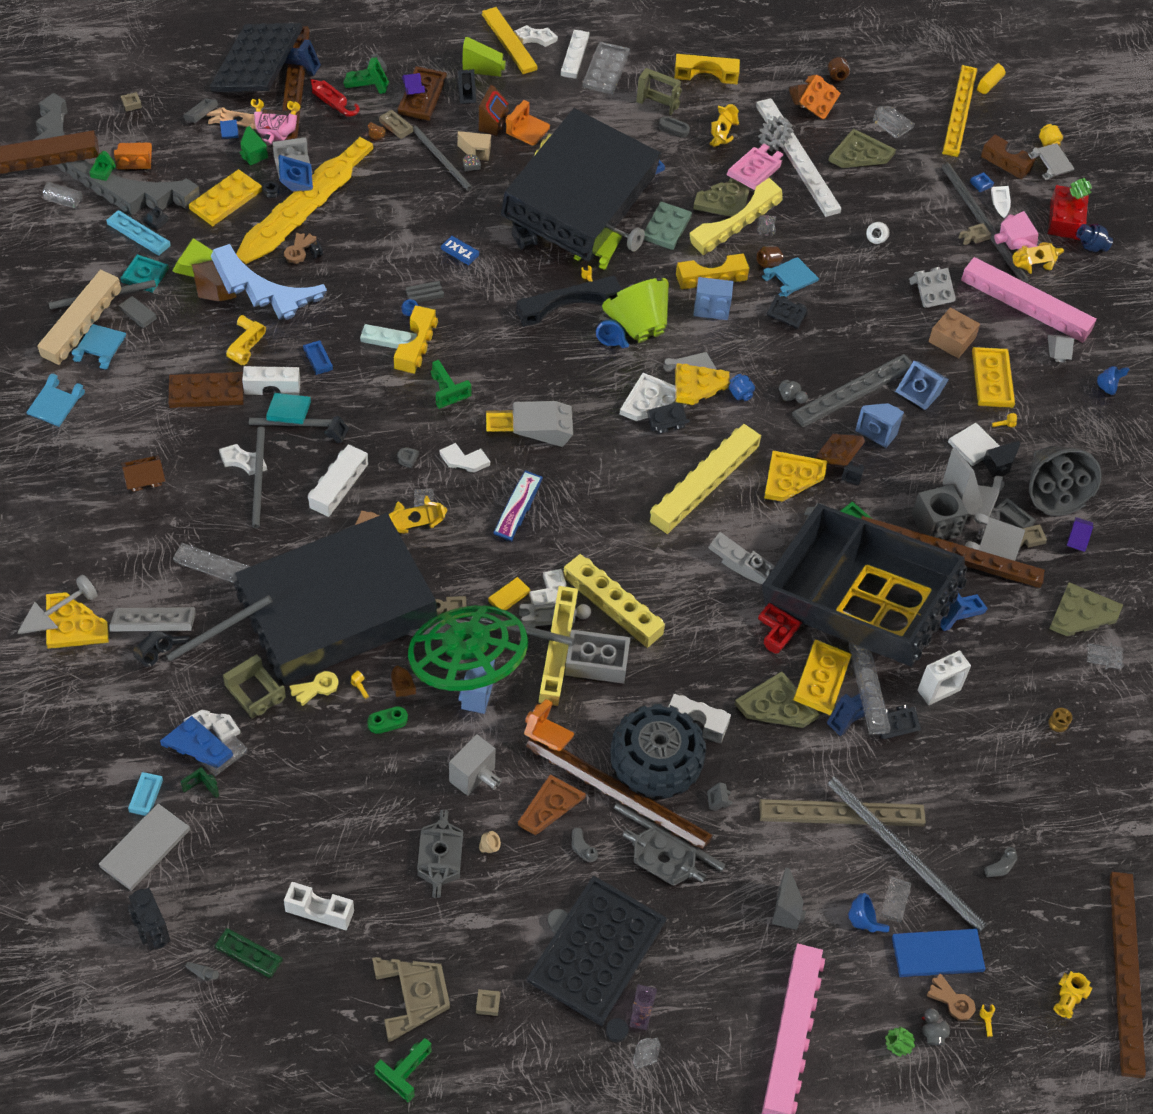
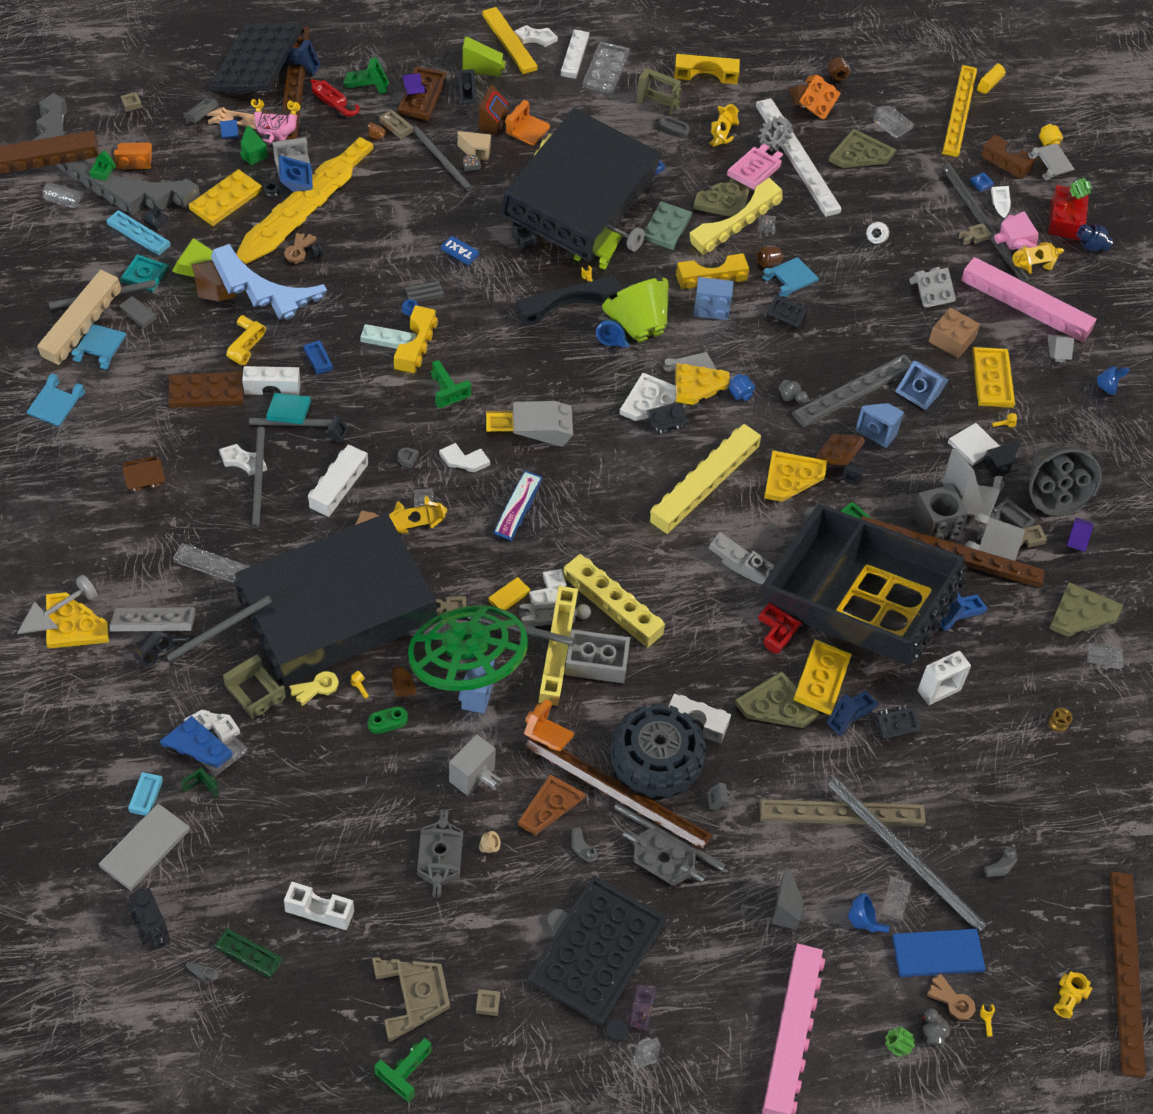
clear plate [848,642,890,734] -> none

